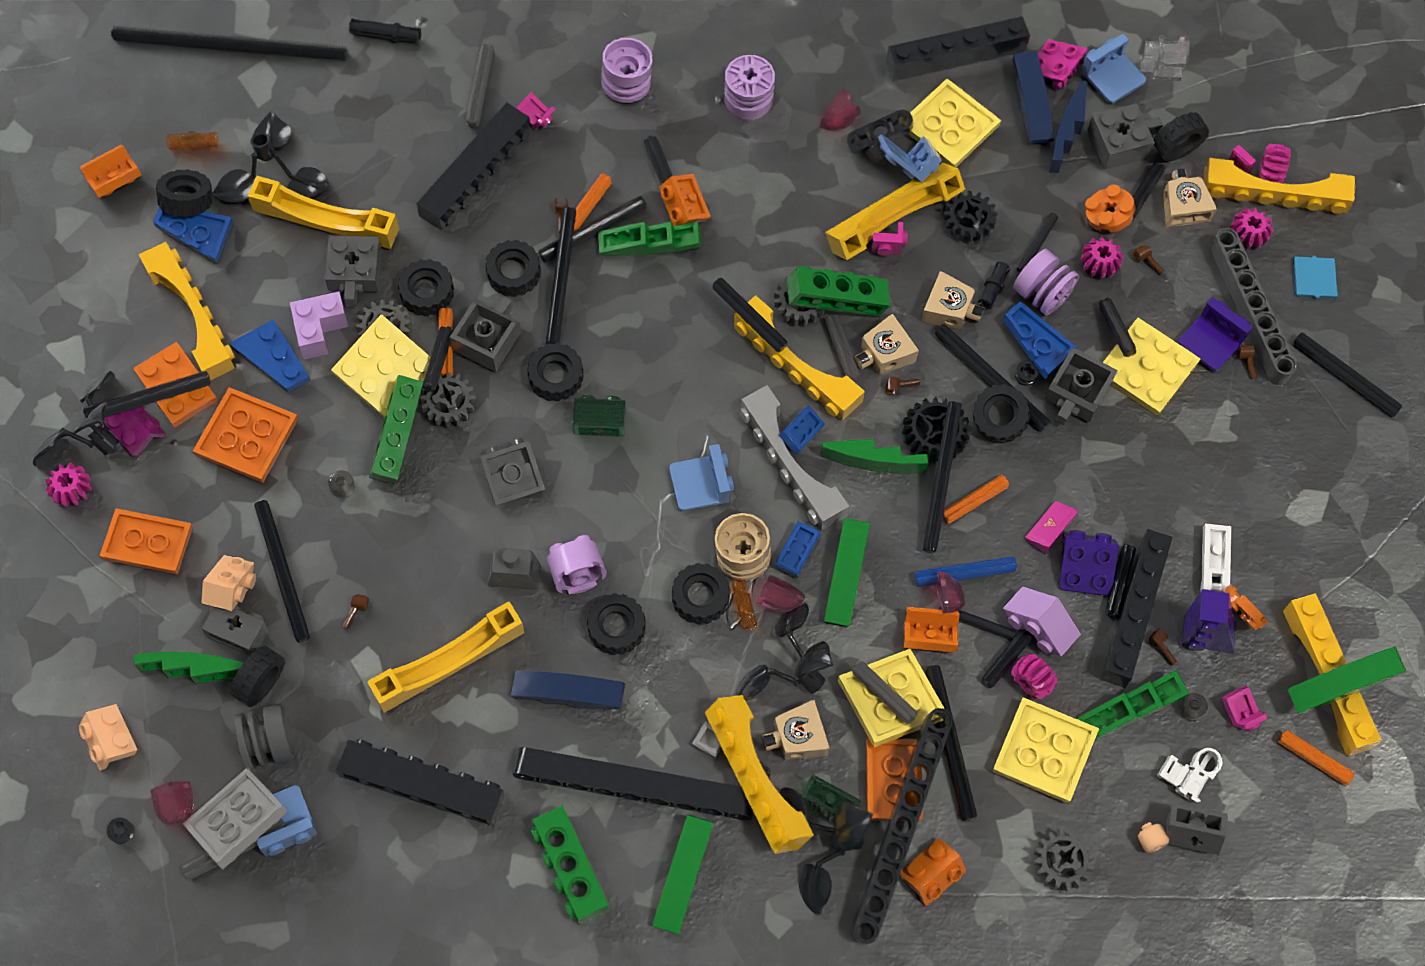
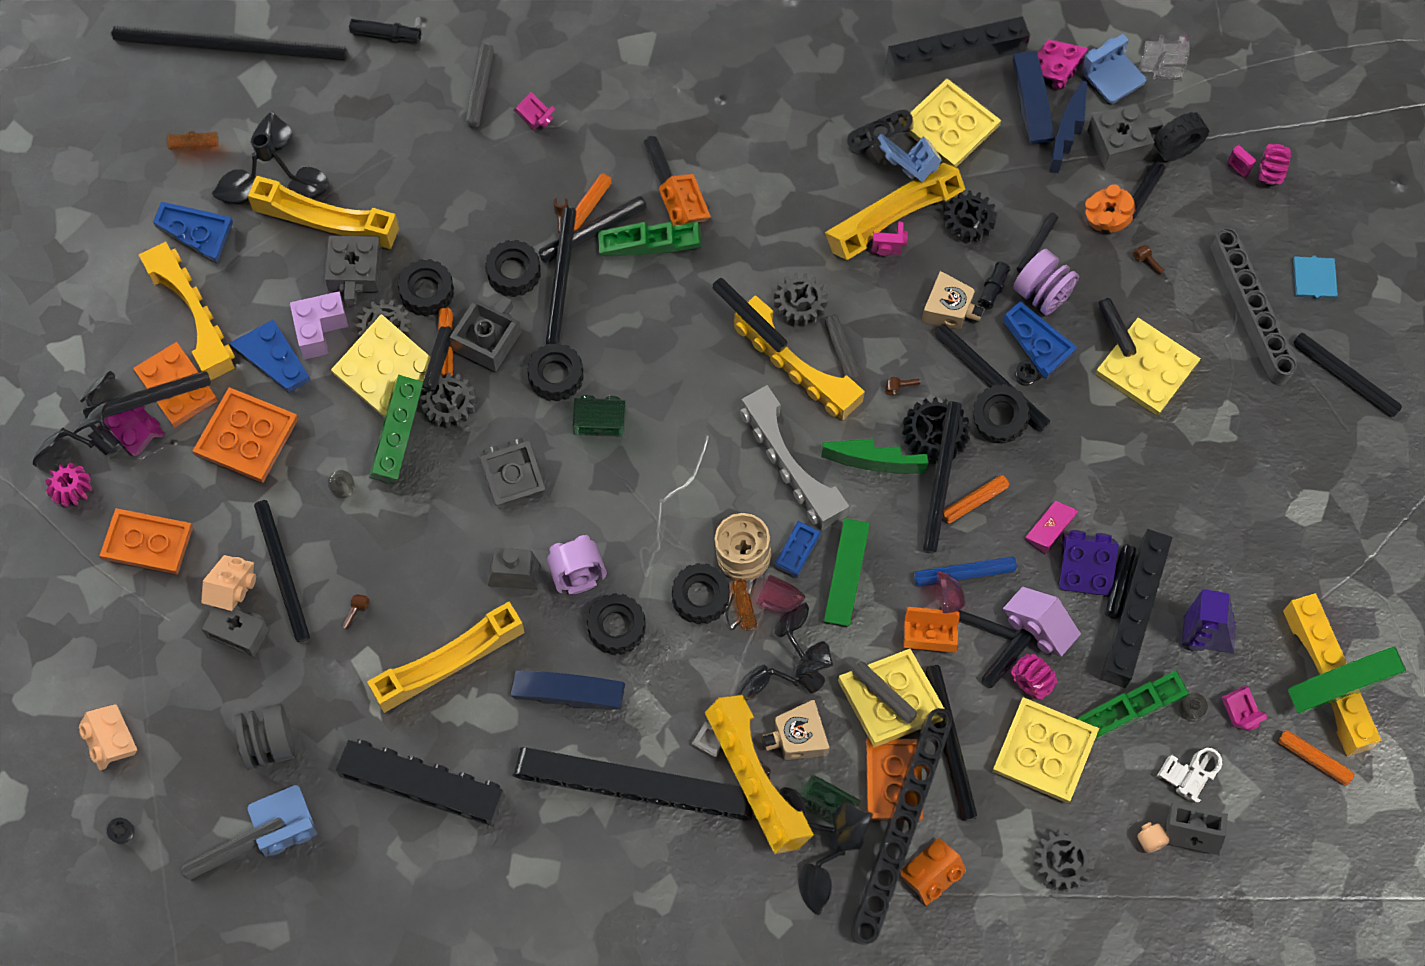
orange bracket [80,145,142,198] -> none
green slope [134,652,243,685] -> none
clear pink brick [151,781,193,826] -> none
black tyre [156,169,212,217] -> none
light grey plate [183,769,288,870] -> none
black tyre [230,646,285,707] -> none
black brick [416,102,531,231] -> none
green brick [530,805,610,925] -> none
lavender wheel [602,38,652,103] -> none
green slope [652,814,714,934] -> none
medium blue bracket [669,444,734,511] -> none
lavender wheel [724,55,775,120] -> none
blue plate [779,405,825,454] -> none
green brick [787,266,890,317] -> none
clear pink brick [819,89,861,131] -> none
tan torso [854,314,919,374] -> none
dark grey hinge [1045,347,1118,426] -> none
dark pink gear [1080,236,1124,280] -> none
reddish brown hand [1149,628,1177,665] -> none
tan torso [1163,169,1217,227] -> none
dark purple bracket [1178,297,1253,371] -> none
white plate [1200,524,1231,592] -> none
yellow arch [1204,158,1355,214] -> none
orange plate [1222,584,1269,631] -> none
dark pink gear [1230,207,1274,250] -> none
reddish brown hand [1237,345,1258,379] -> none

